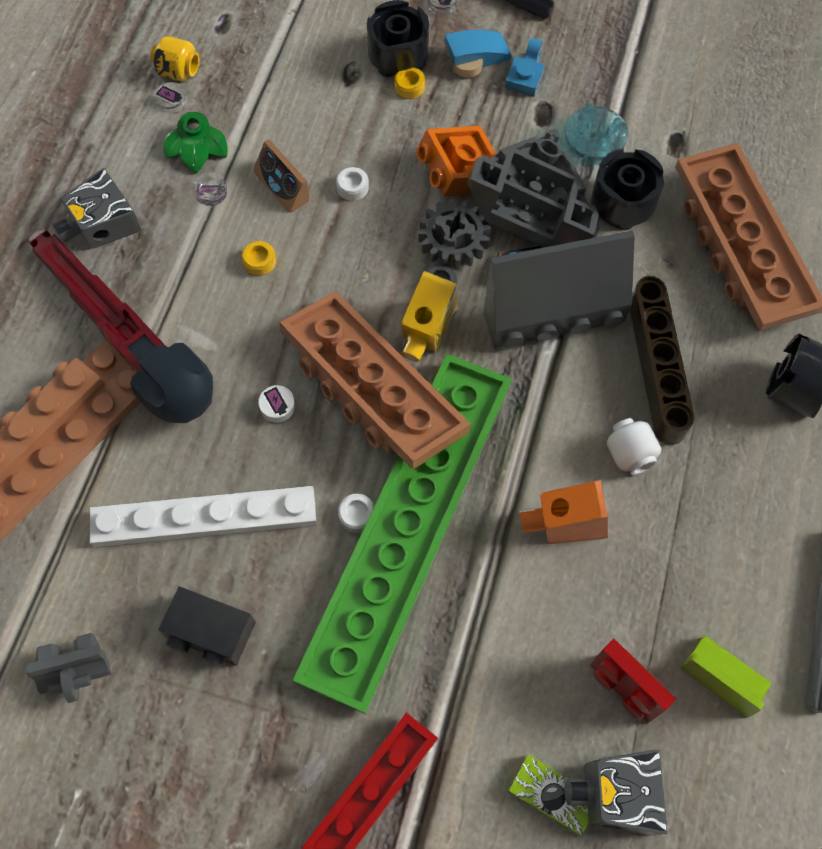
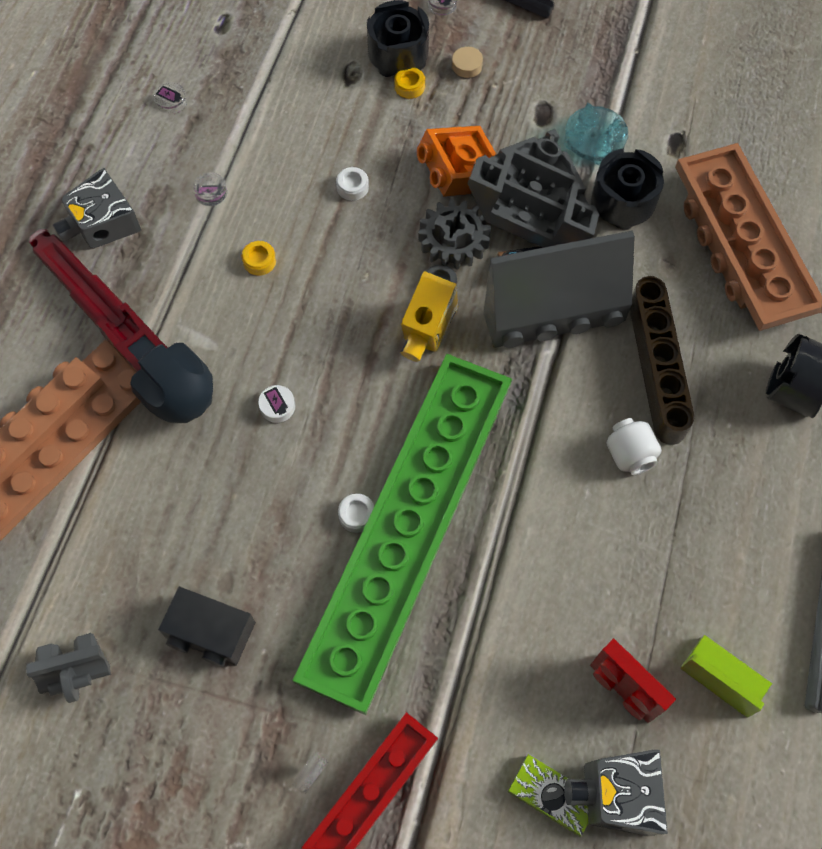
white plate [90,486,317,547] -> none
yellow head [150,36,200,82] -> none
green plate [163,112,228,174] -> none
slope [254,139,309,212] -> none
nougat plate [279,291,471,470] -> none
dark azure slope [444,30,512,67] -> none
dark azure plate [505,38,545,96] -> none
orange torso [520,480,608,544] -> none

